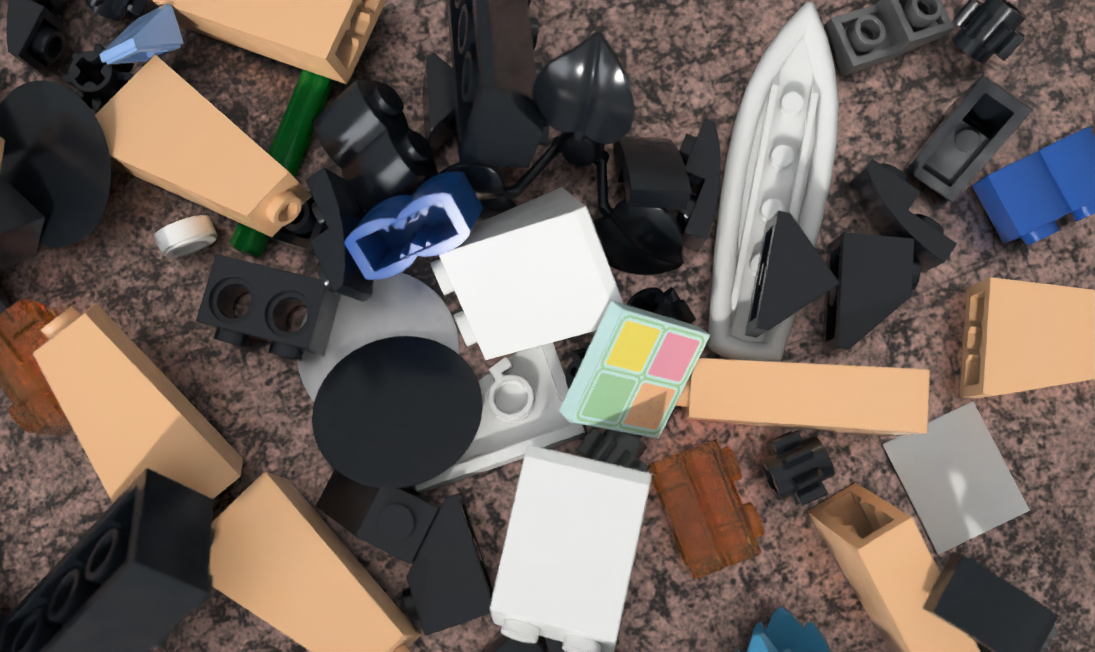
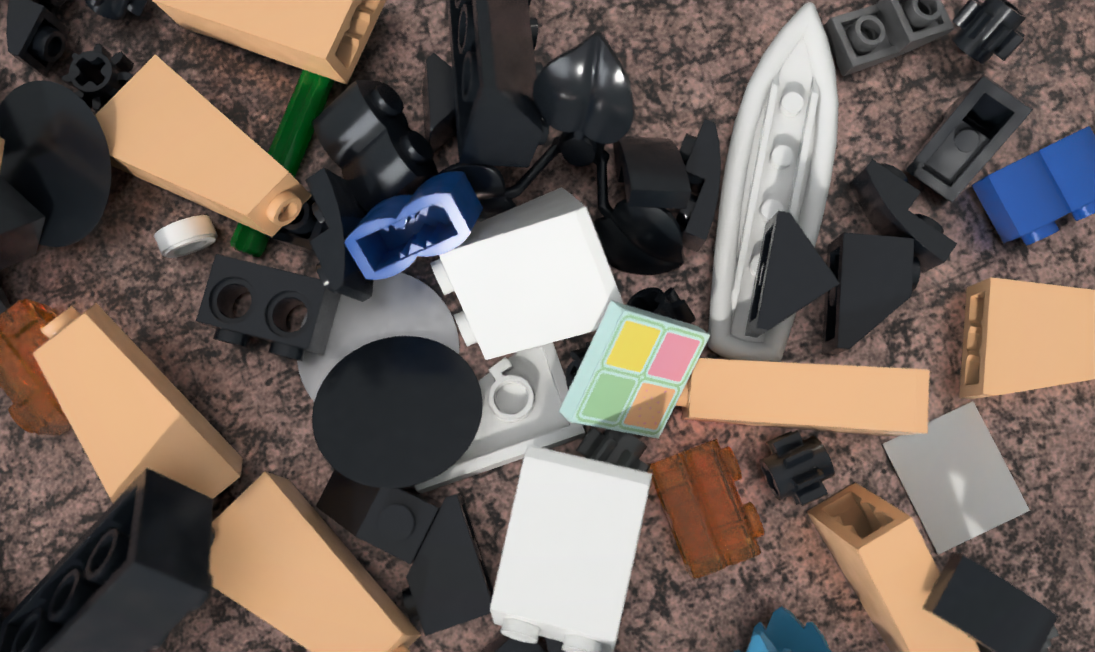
light blue slope [99,4,184,65] -> none

